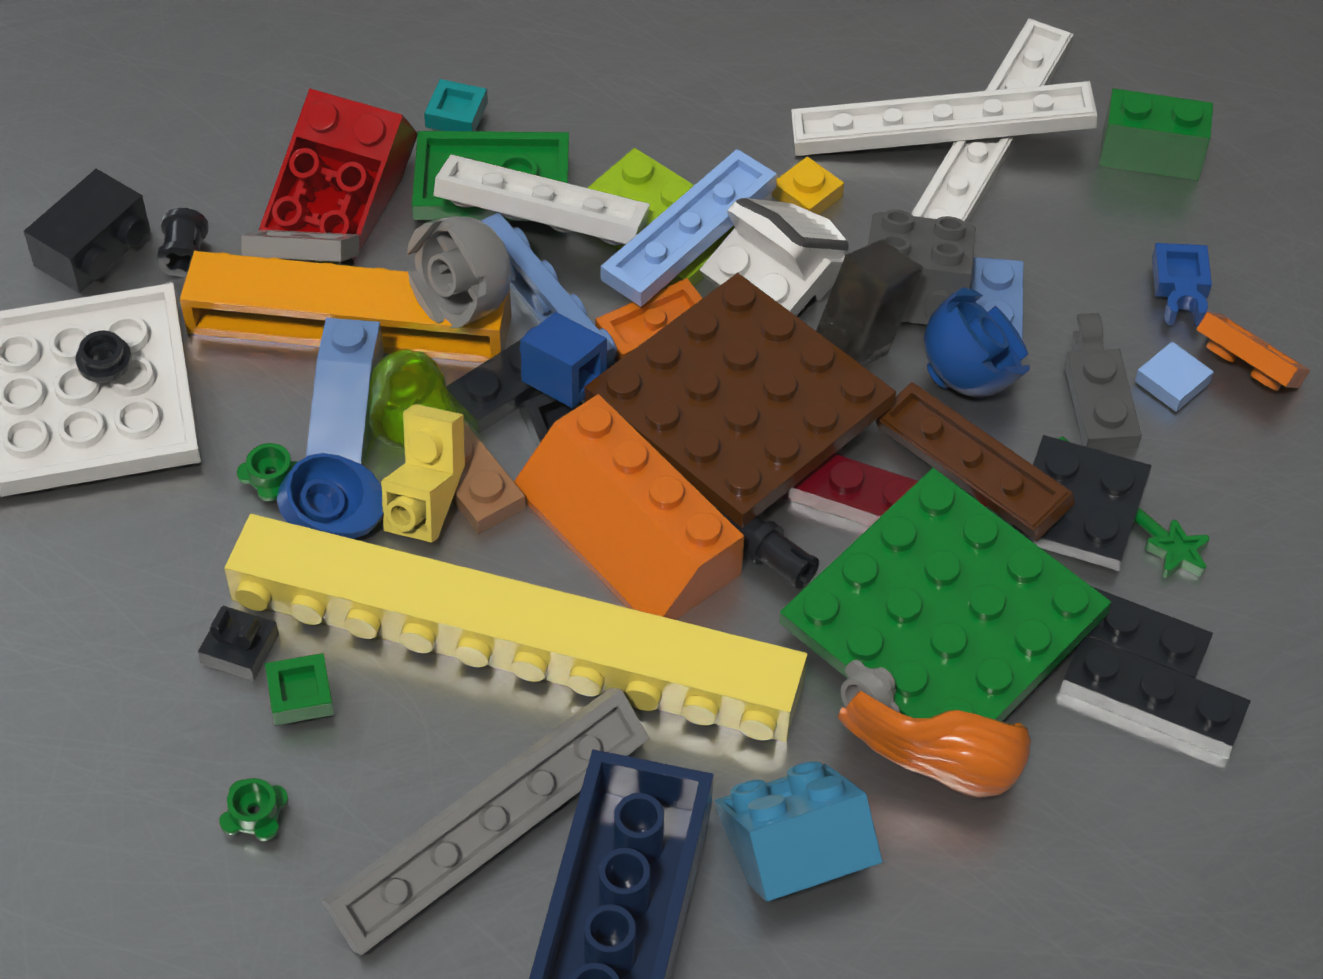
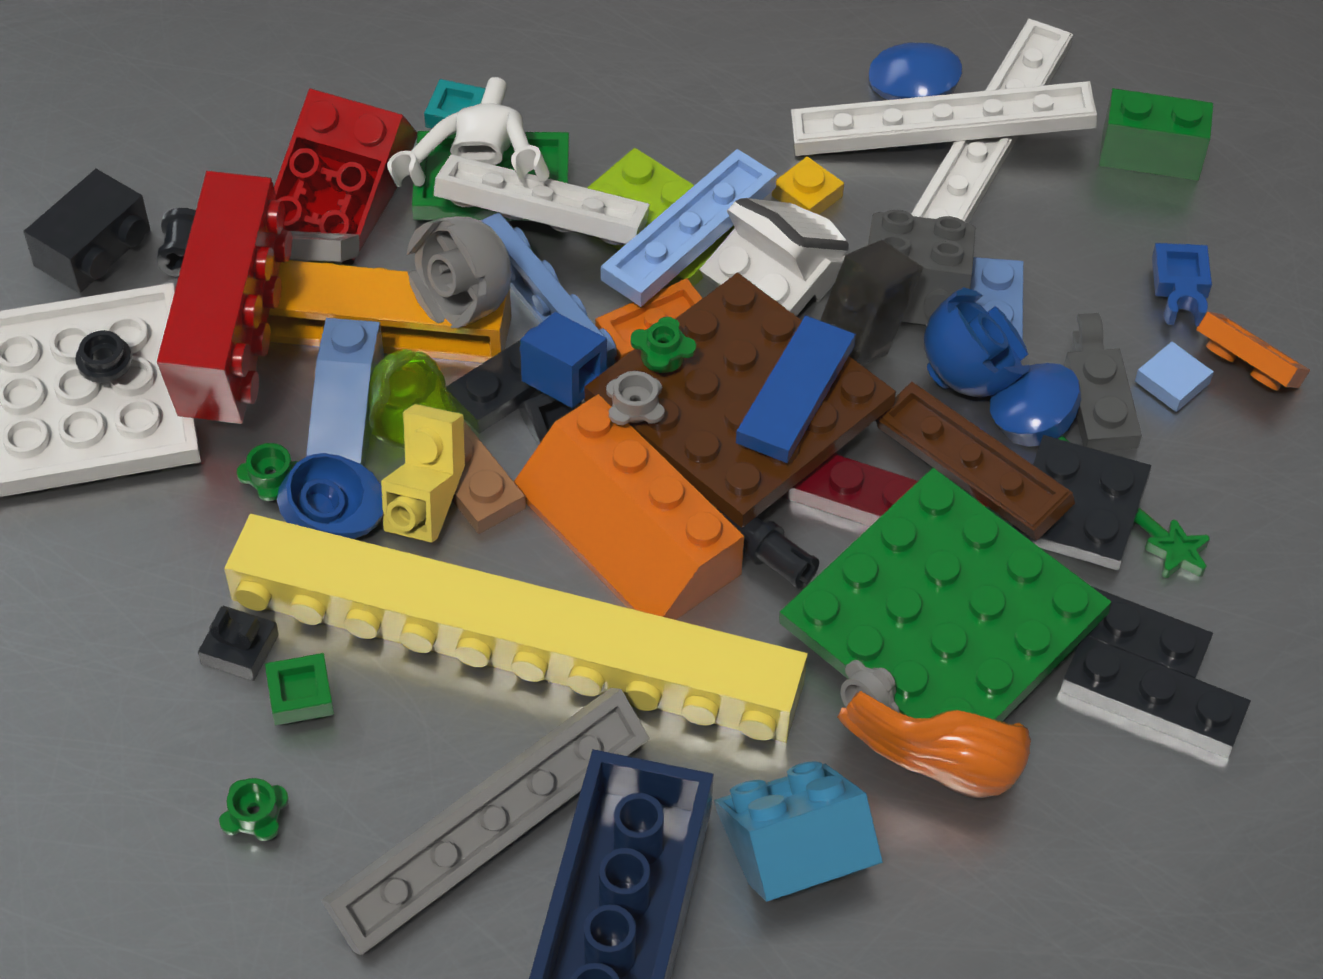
none -> red brick [157,171,293,424]
none -> white piece [387,77,549,187]
none -> light grey plate [606,371,664,425]
none -> green plate [630,317,696,373]
none -> blue tile [736,315,856,463]
none -> blue hat [869,42,962,100]
none -> blue hat [989,363,1081,447]

